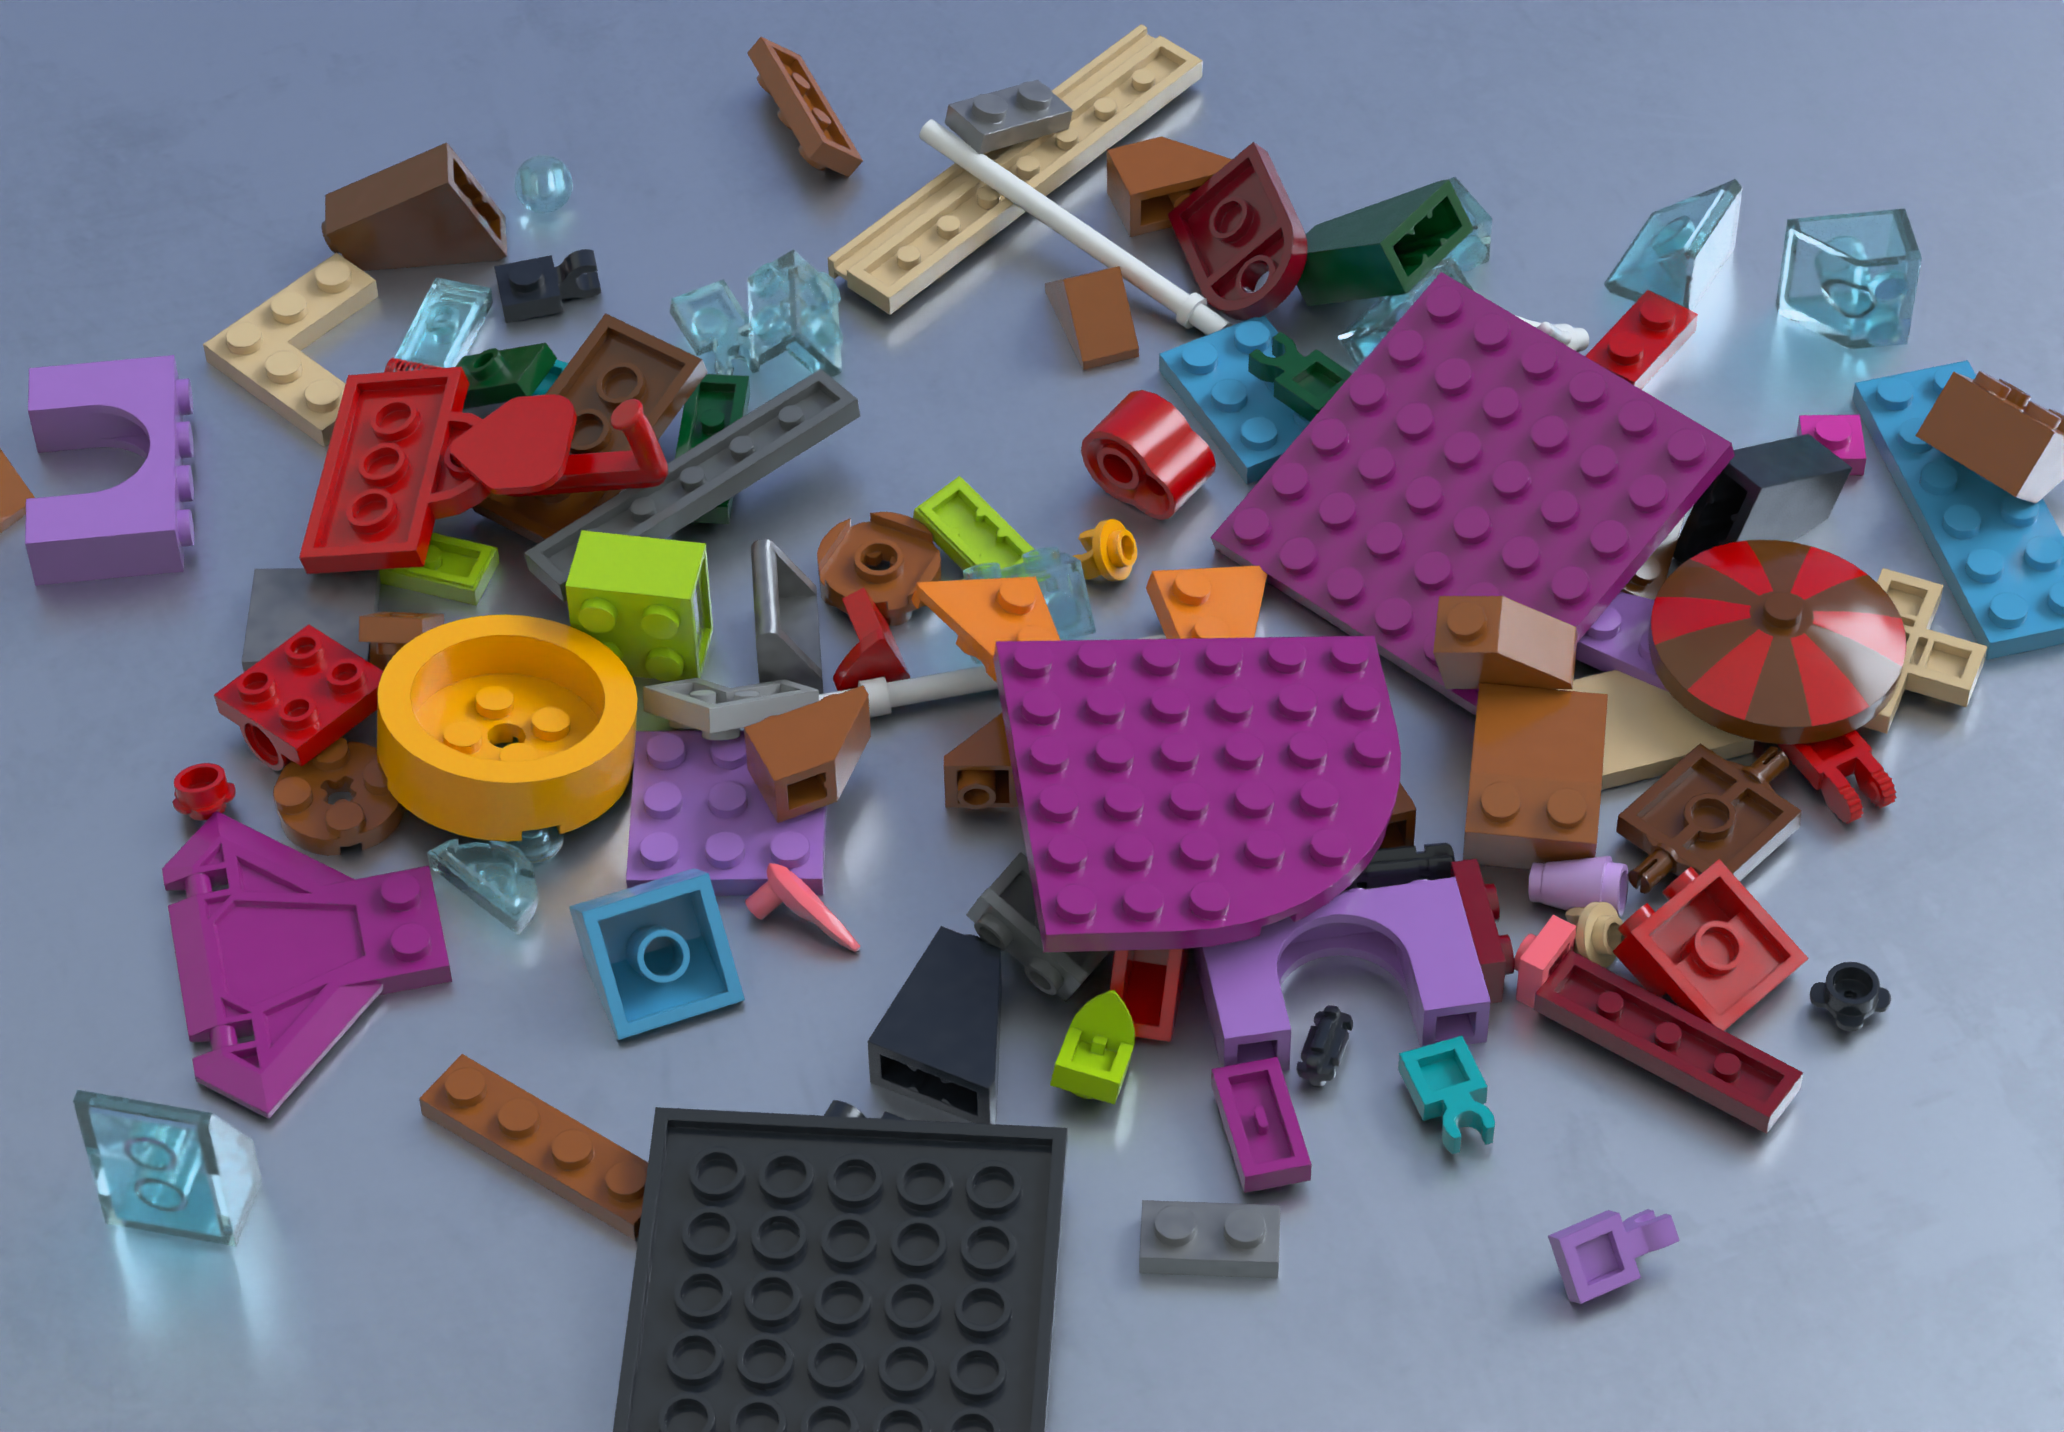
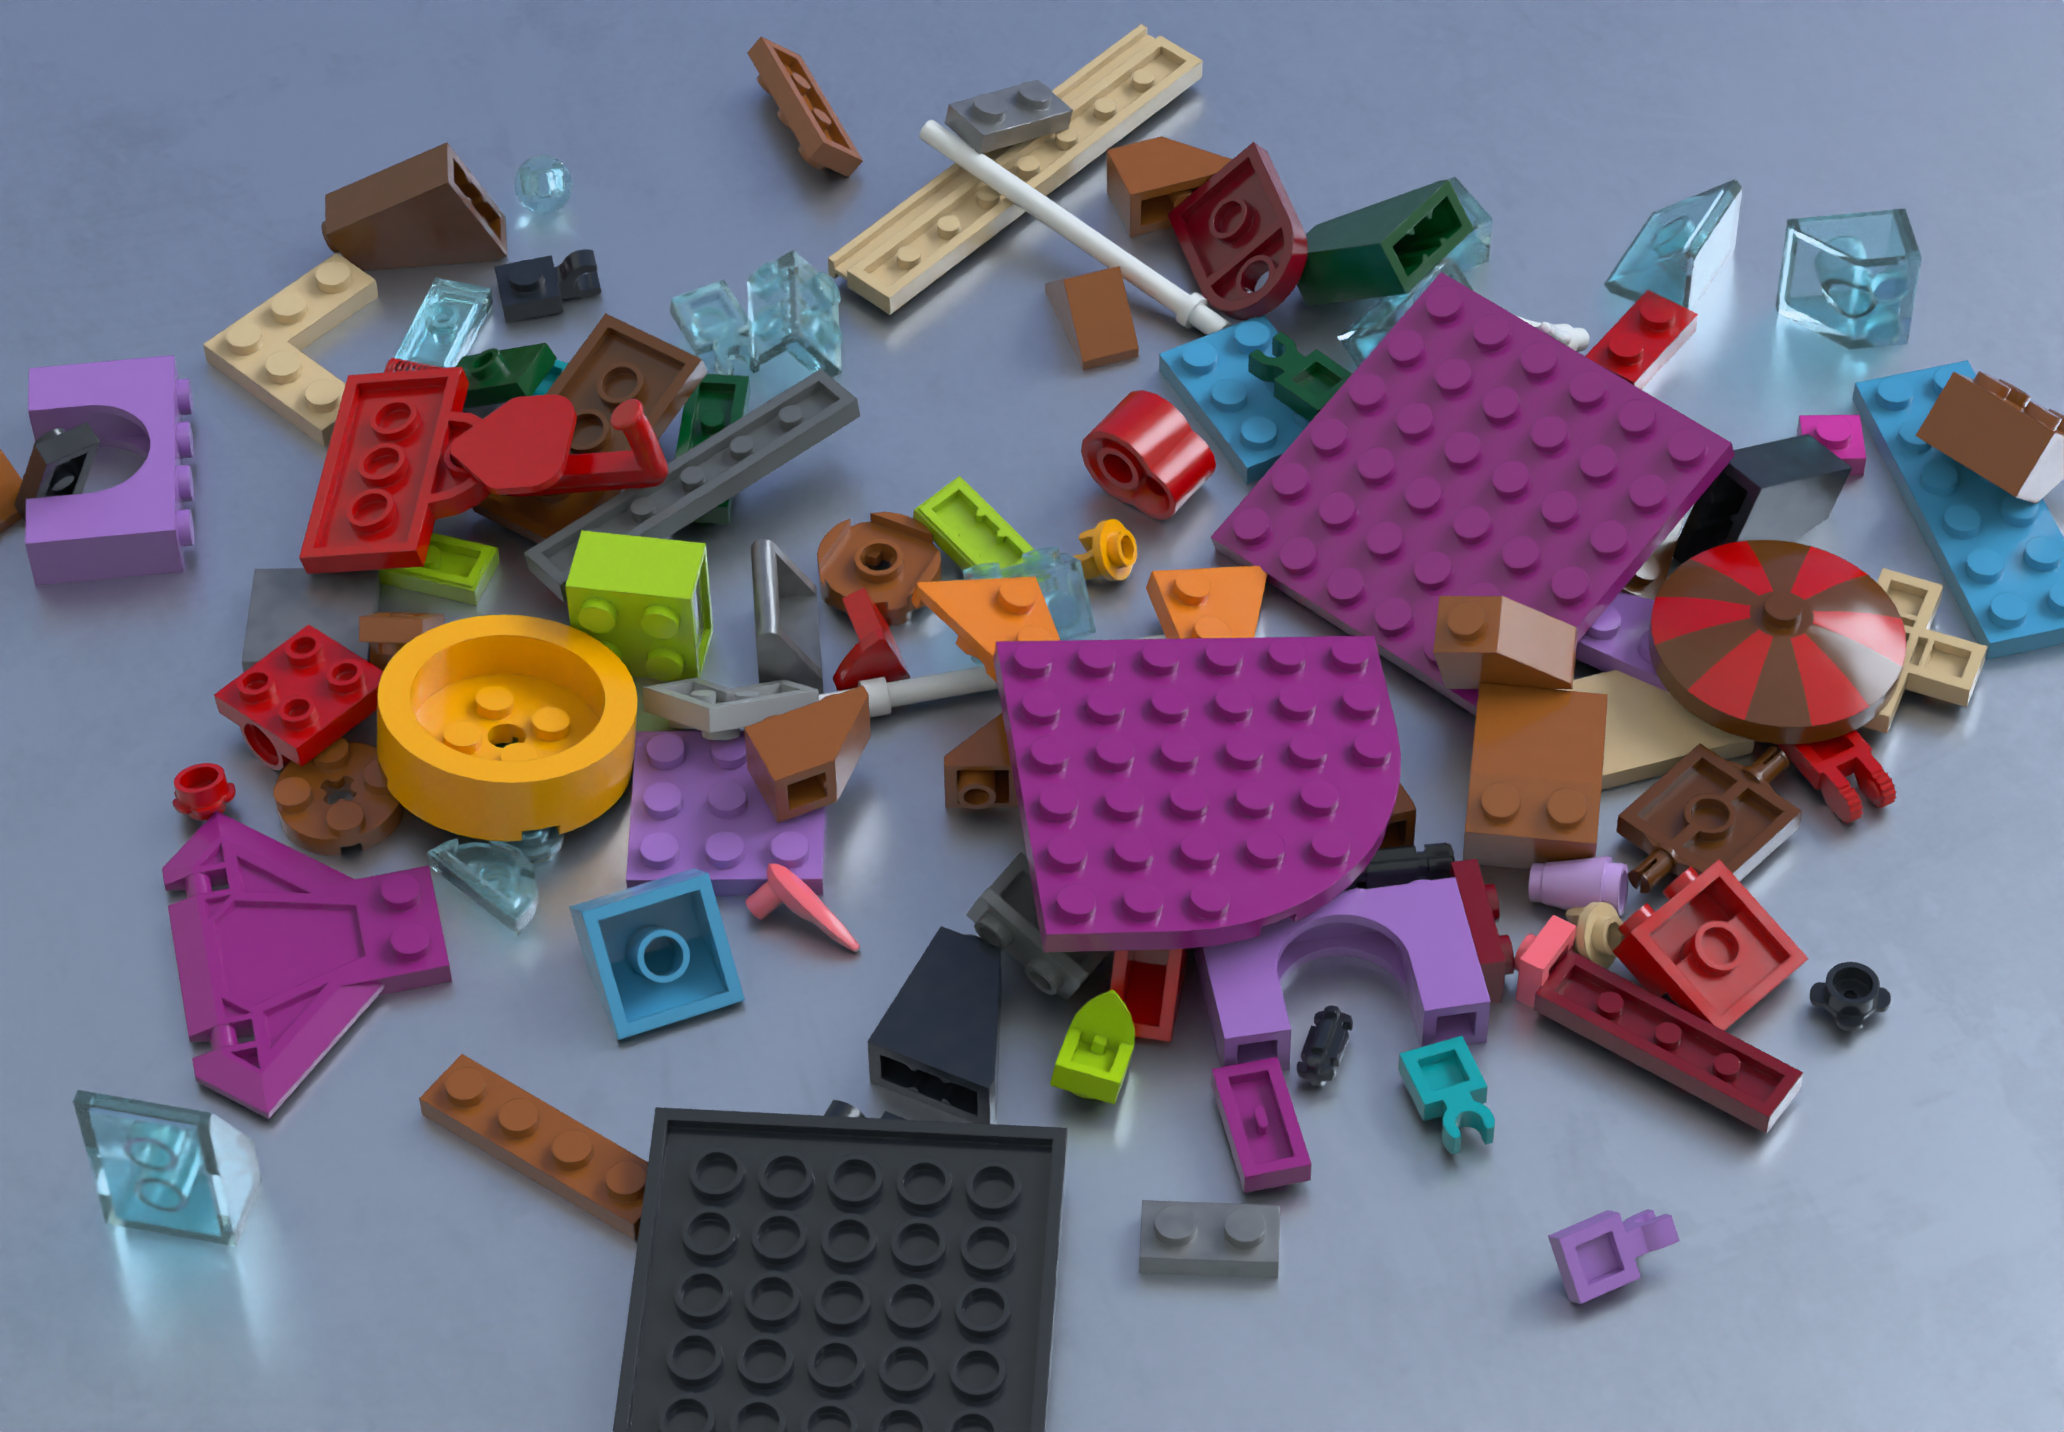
none -> black plate [14,422,100,522]

